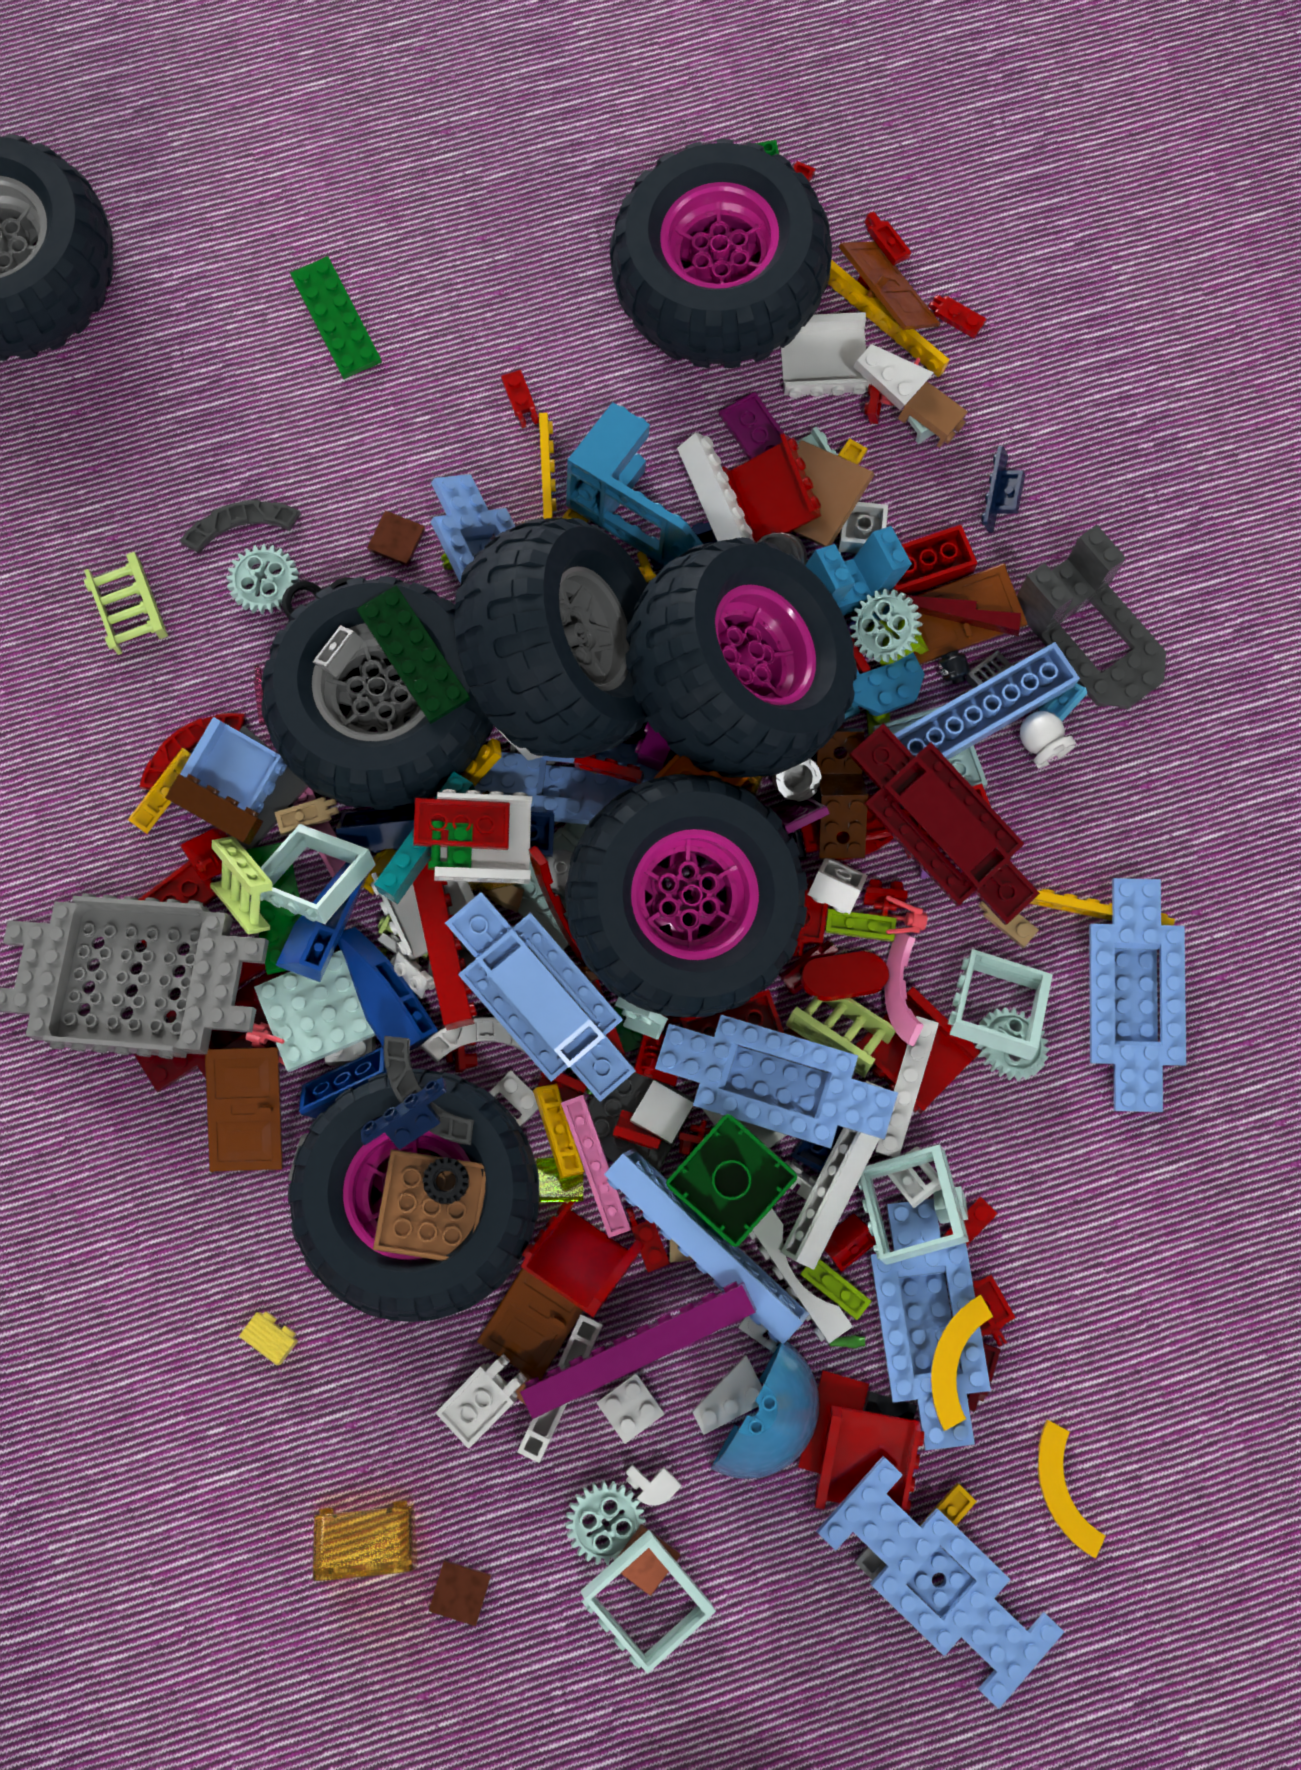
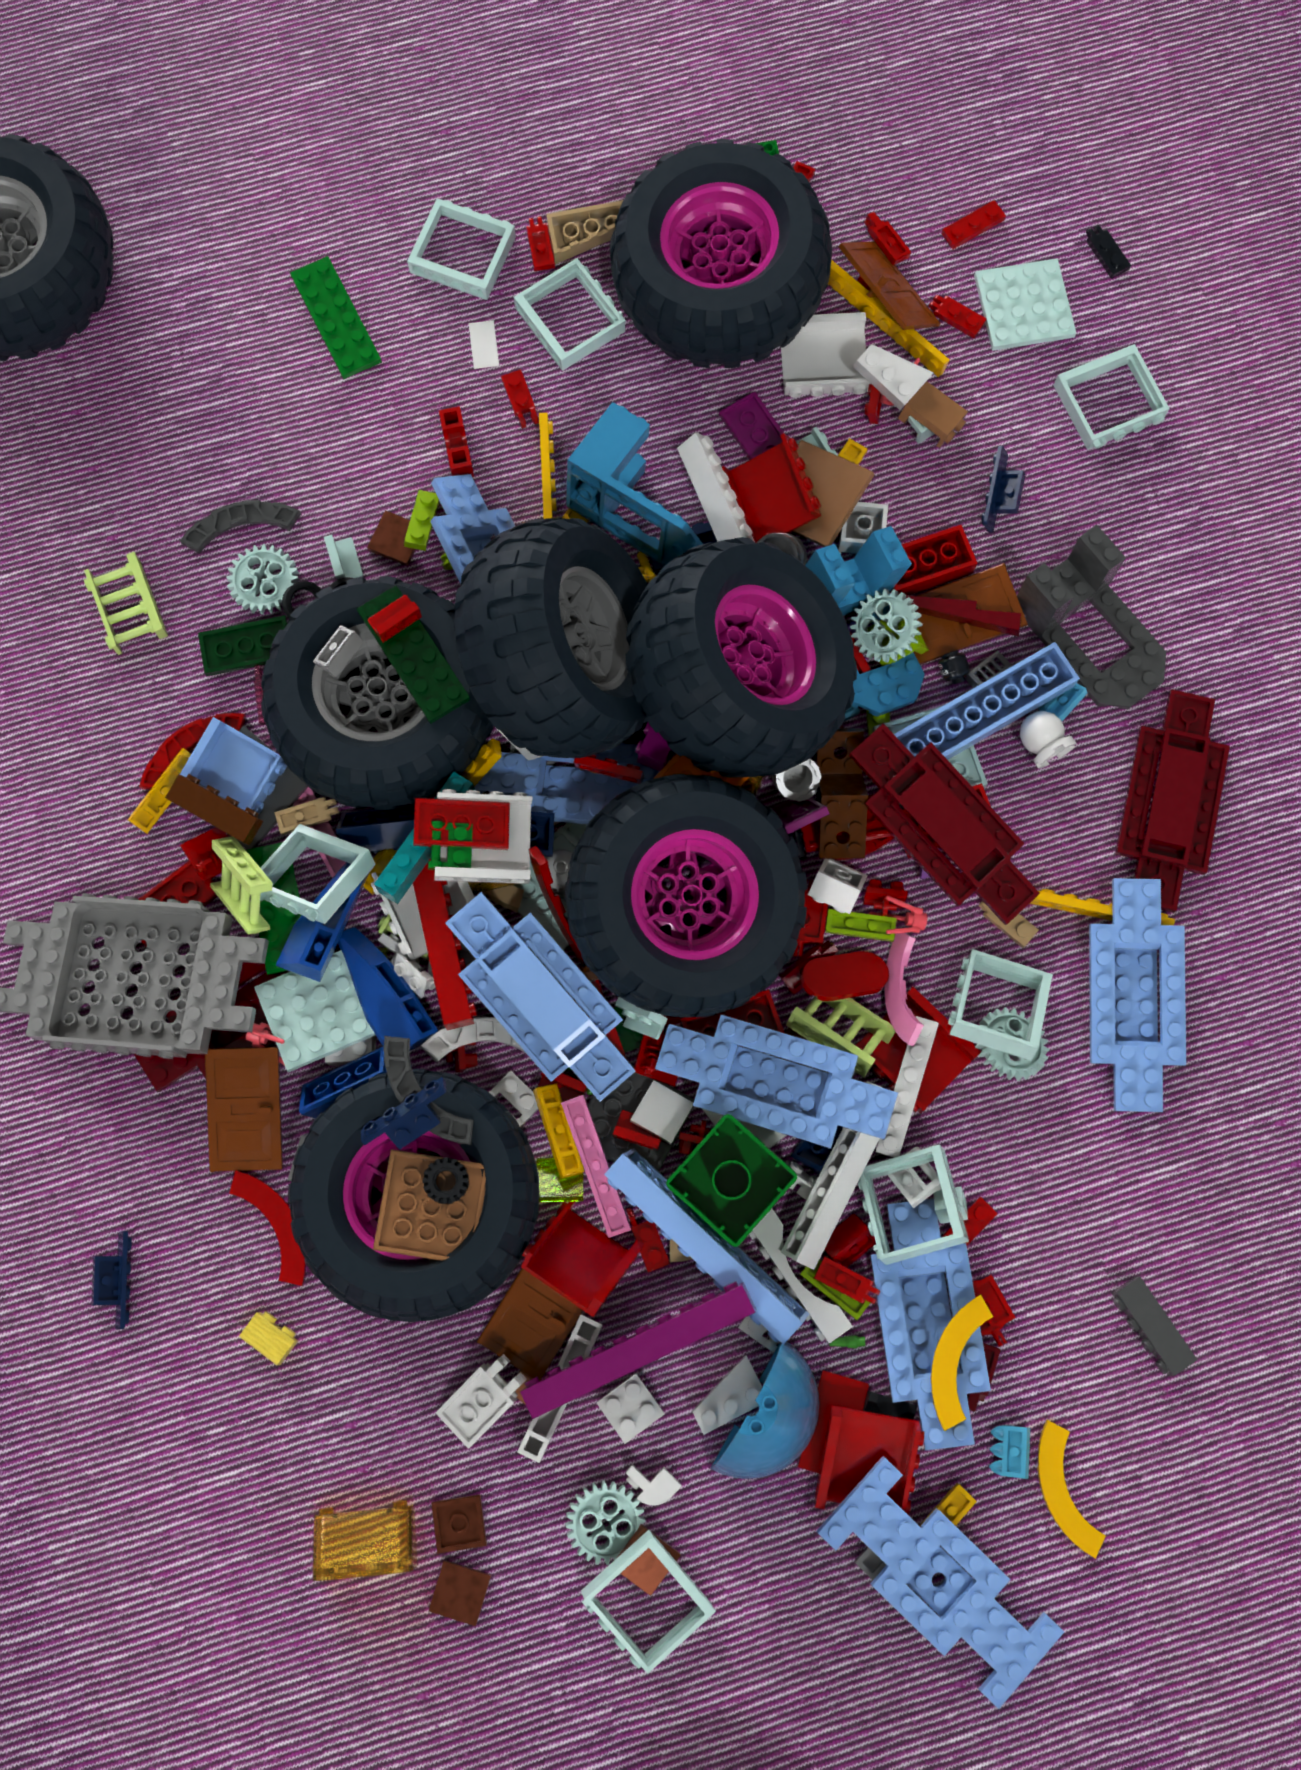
none -> dark blue bracket [91,1231,132,1330]
none -> dark green plate [198,615,288,677]
none -> red tile [229,1170,306,1286]
none -> light aqua panel [324,535,363,579]
none -> red panel [368,595,422,643]
none -> lime plate [404,490,440,551]
none -> light aqua window [407,198,516,300]
none -> copper tile [431,1494,487,1554]
none -> red arch [439,406,474,477]
none -> white sticker [469,320,499,369]
none -> light aqua window [514,258,626,371]
none -> red hinge [526,216,555,272]
none -> tan wedge [546,200,623,265]
none -> red hinge [813,1256,881,1304]
none -> red plate [941,200,1006,249]
none -> light aqua plate [974,258,1076,351]
none -> medium azure plate [989,1425,1030,1479]
none -> light aqua window [1053,344,1170,450]
none -> black hinge [1086,224,1131,279]
none -> dark grey brick [1111,1276,1197,1376]
none -> dark red piece [1115,689,1230,913]

